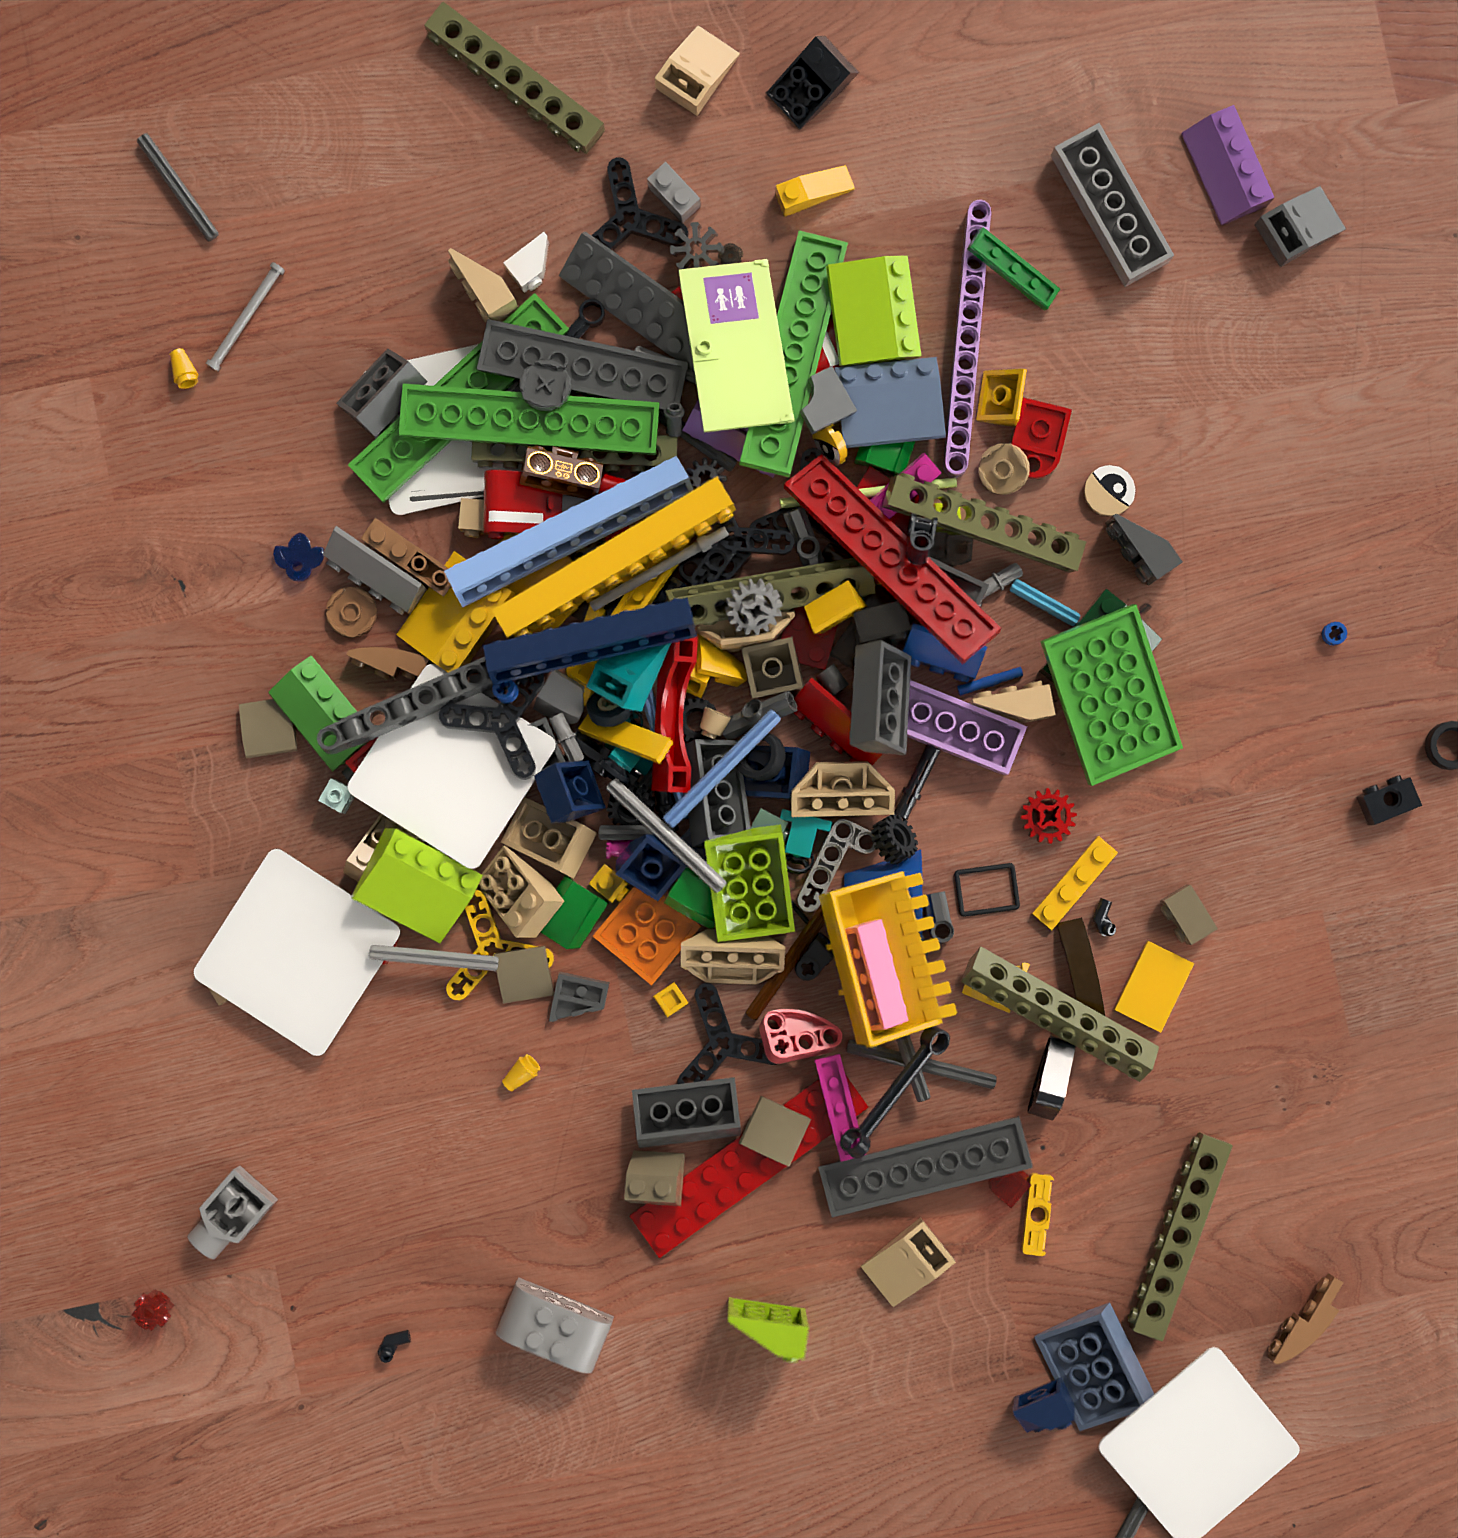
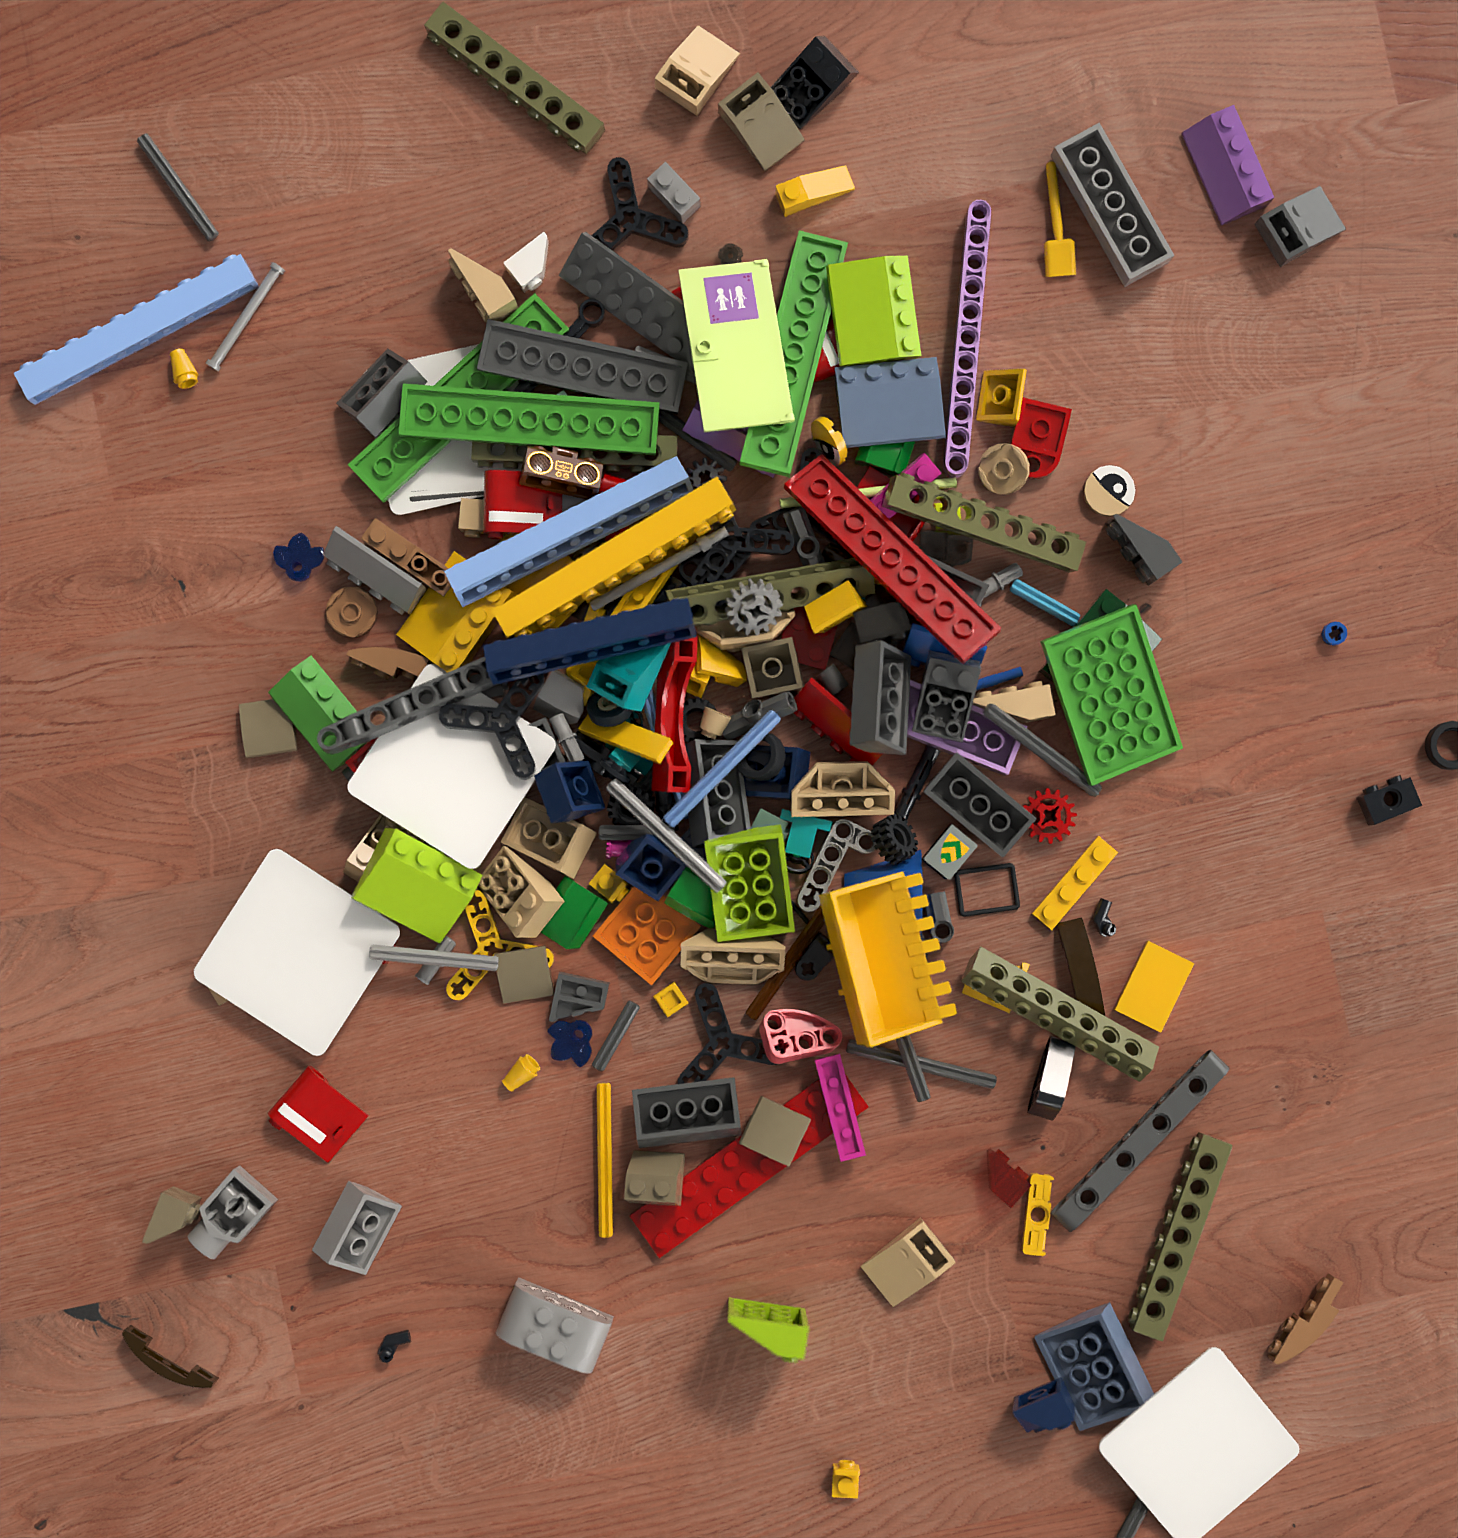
clear red brick [131,1289,175,1331] -> none
light aqua brick [318,778,355,814] -> none
blue bush [492,681,519,703] -> none
dark grey tile [520,360,571,411] -> none
dark grey pin [664,403,685,437] -> none
dark grey gear [670,222,724,269] -> none
tile [800,366,857,434] -> none
dark grey plate [818,1116,1033,1217] -> none
black piece [840,1025,950,1158] -> none
bright pink brick [844,920,908,1031] -> none
black piece [906,513,938,565] -> none
green tile [967,227,1060,311] -> none
dark tan brick [1160,885,1218,945] -> none
none -> light blue brick [14,254,259,405]
none -> dark brown slope [122,1325,219,1388]
none -> dark tan slope [142,1186,202,1244]
none -> red door [268,1065,368,1163]
none -> light grey slope [312,1181,402,1275]
none -> light grey axle [415,936,456,985]
none -> clear blue plate [547,1020,592,1067]
none -> dark grey axle [592,1000,640,1071]
none -> yellow axle [597,1083,613,1238]
none -> dark tan slope [718,72,805,171]
none -> yellow bracket [832,1460,860,1498]
none -> dark grey slope [912,650,981,742]
none -> piece [922,824,978,879]
none -> dark grey slope [923,752,1037,858]
none -> dark grey axle [983,703,1102,797]
none -> yellow piece [1044,161,1076,277]
none -> dark grey beam [1051,1049,1230,1232]

